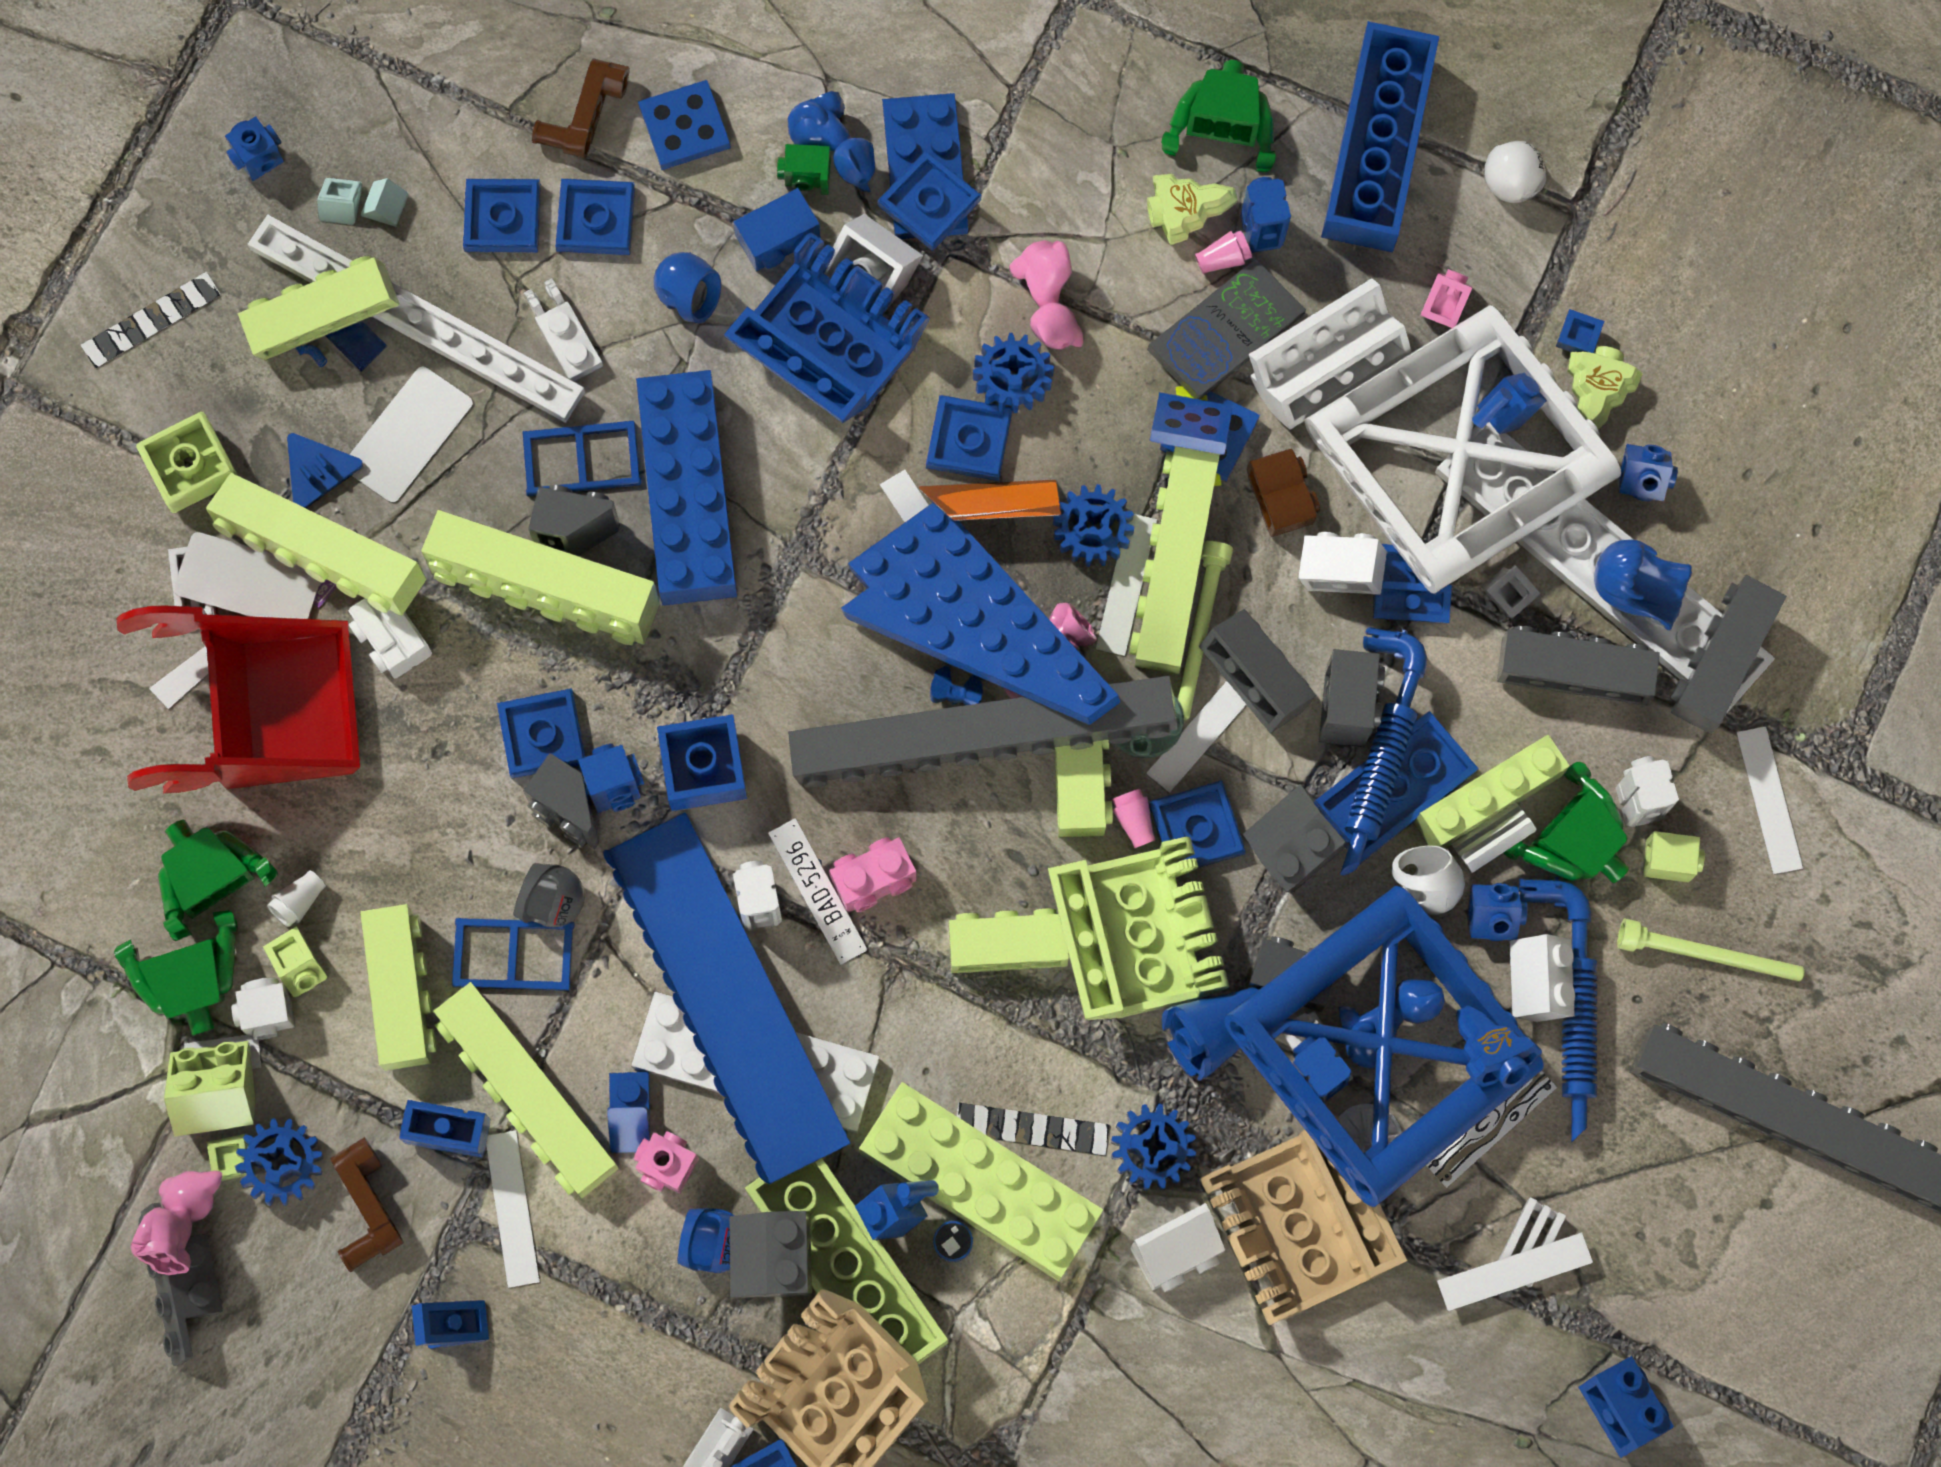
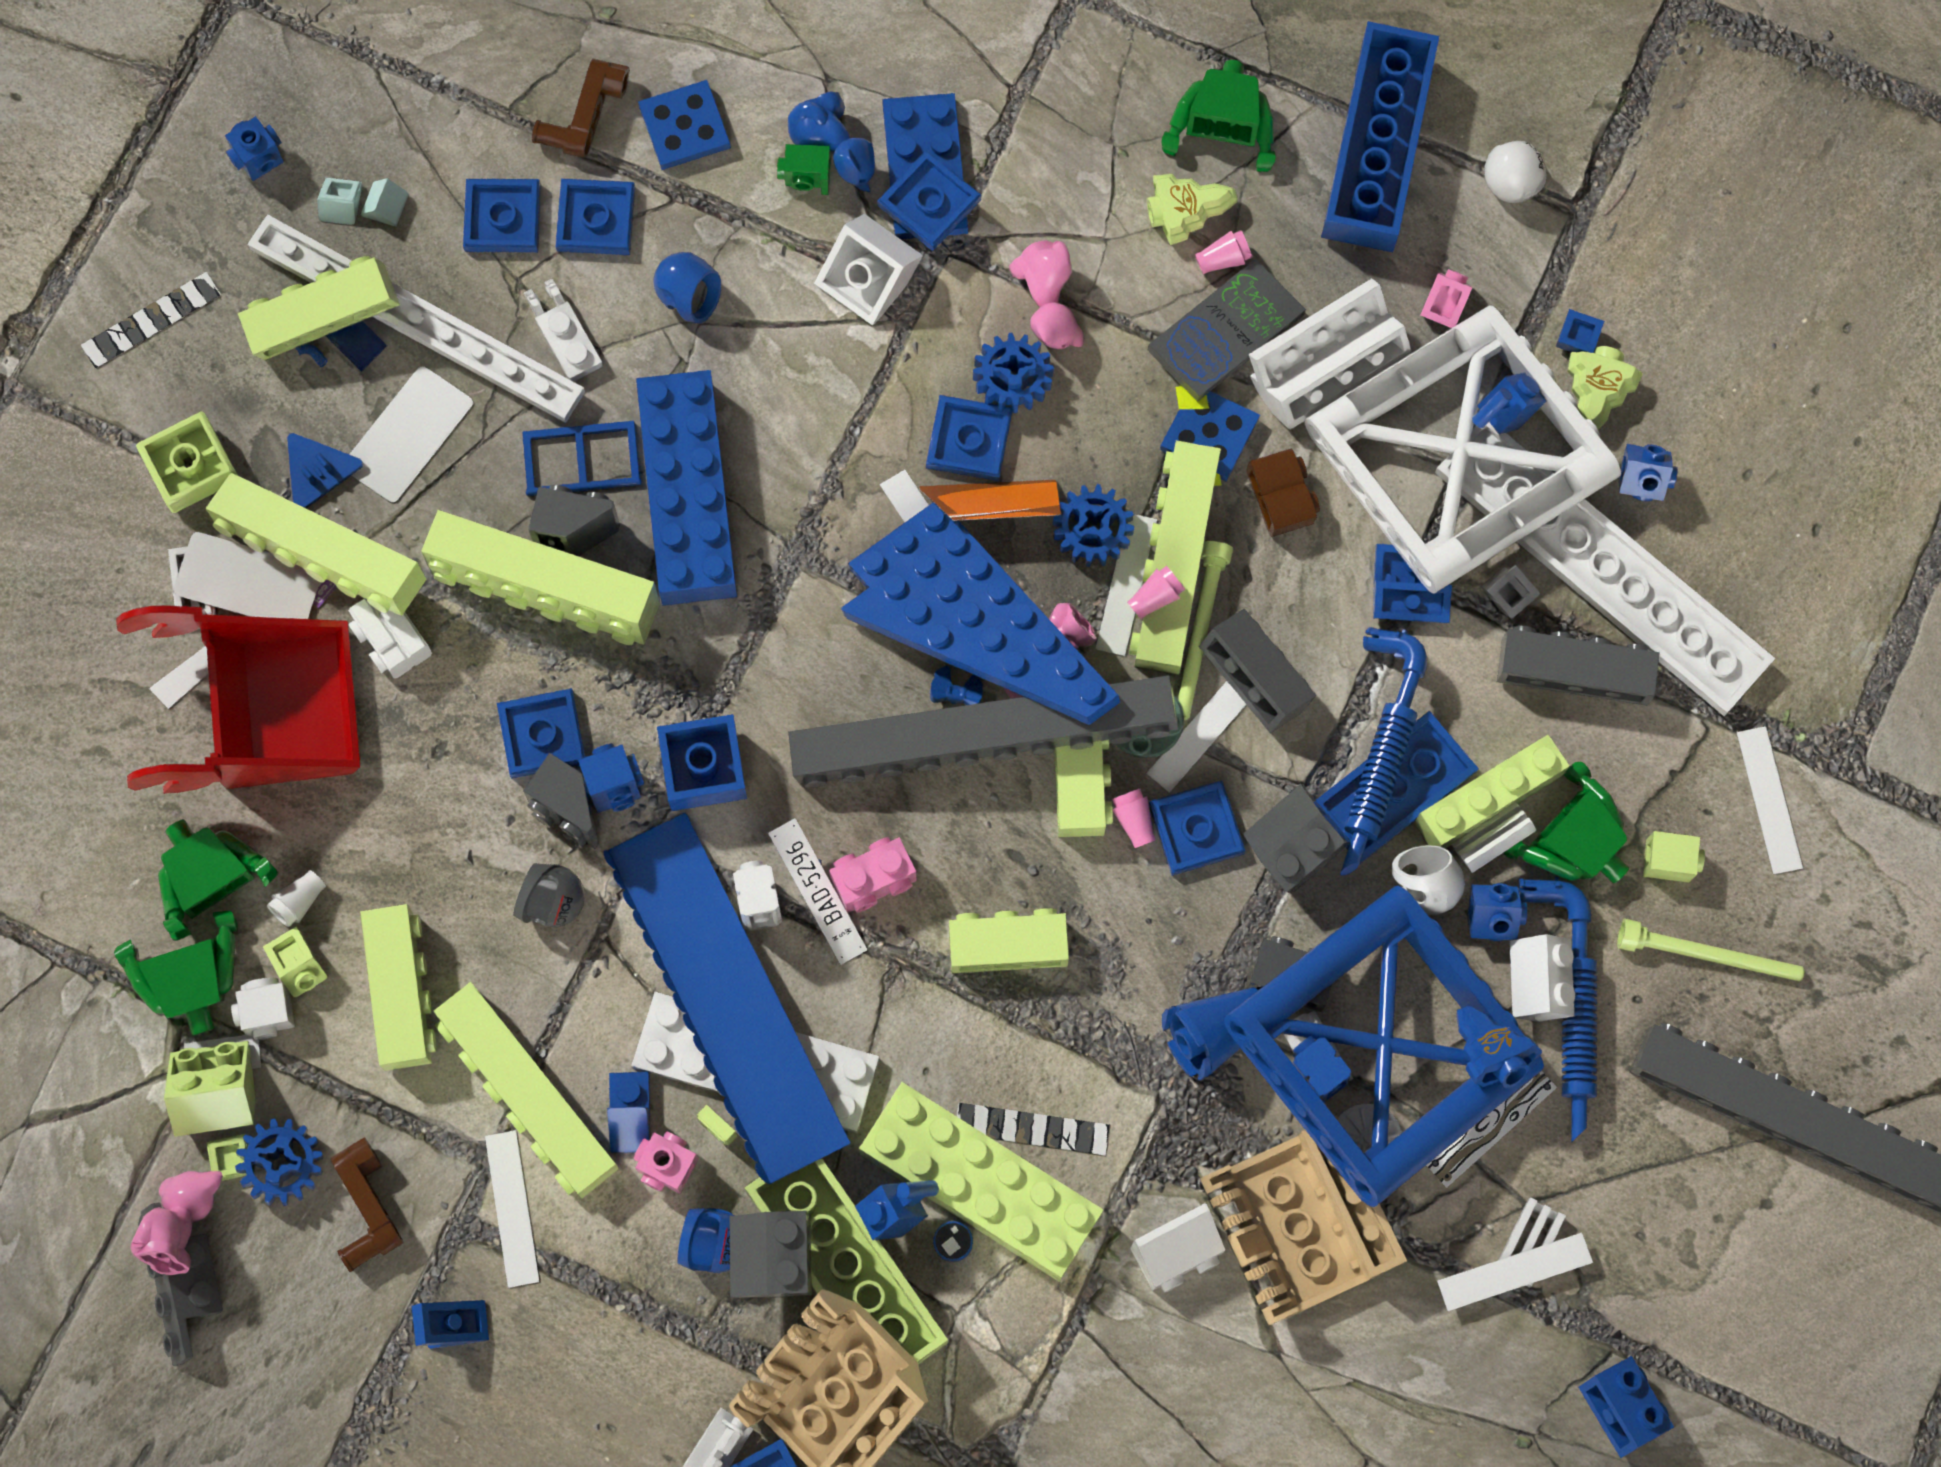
blue brick [399,1100,491,1158] -> none
blue window [452,918,575,991] -> none
blue slope [724,232,930,423] -> none
blue brick [733,188,821,272] -> none
yellowish green slope [1048,837,1230,1020] -> none
blue gear [1110,1104,1196,1191] -> none
blue tile [1150,392,1233,455] -> none
blue brick [1240,177,1291,253] -> none
white brick [1298,532,1387,595] -> none
dark grey brick [1319,649,1385,747] -> none
blue animal [1339,979,1445,1068] -> none
blue piece [1594,540,1692,631] -> none
white brick [1615,756,1679,827] -> none
dark grey brick [1671,575,1787,735] -> none
none -> yellowish green tile [697,1105,737,1146]
none -> bright pink cone [1127,565,1185,620]

